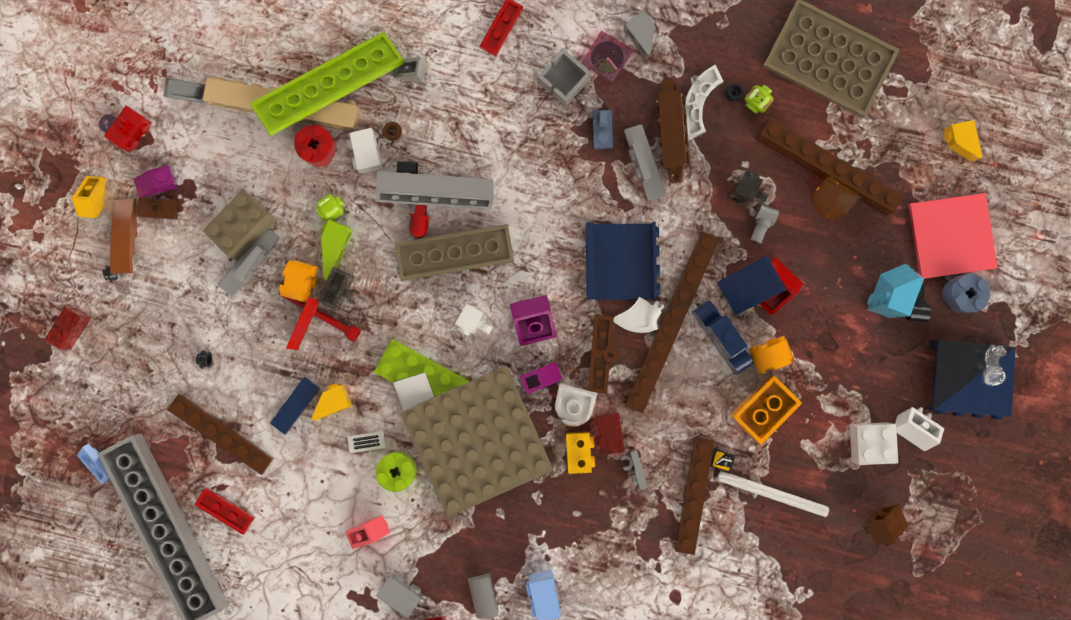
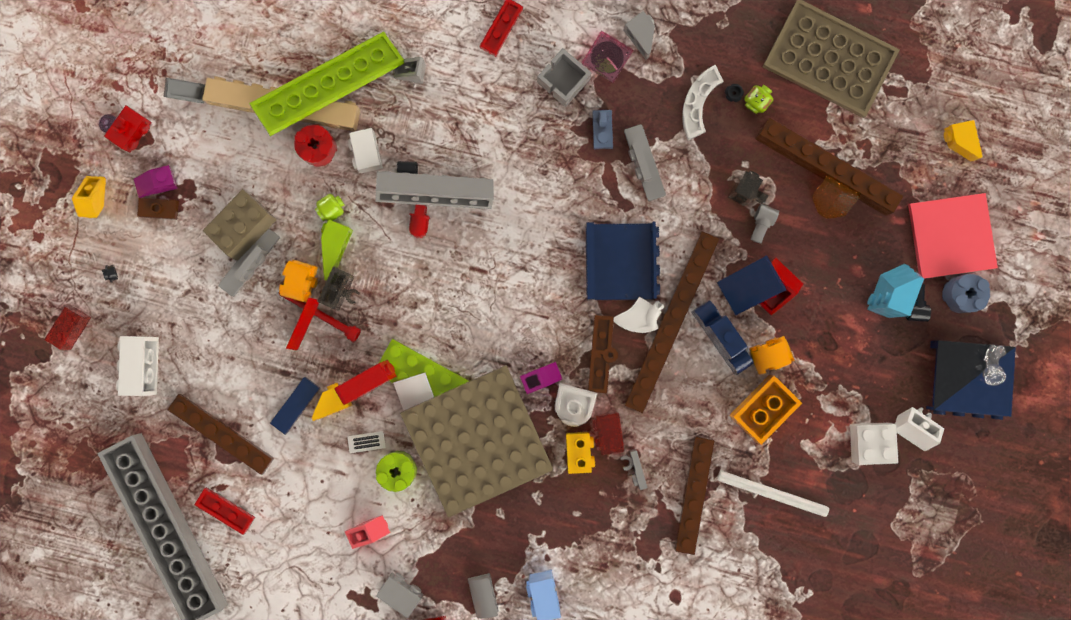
light blue plate [77,443,110,484] -> none
dark orange slope [110,199,137,274] -> none
black plate [196,350,213,369] -> none
reddish brown plate [383,122,402,141] -> none
dark tan plate [395,224,514,281] -> none
white brick [455,304,493,336] -> none
magenta slope [510,295,557,346] -> none
reddish brown hinge [656,76,690,184] -> none
slope [710,448,736,473] -> none
reddish brown brick [863,504,909,546] -> none
none -> white brick [116,336,159,396]
none -> red slope [334,360,397,405]

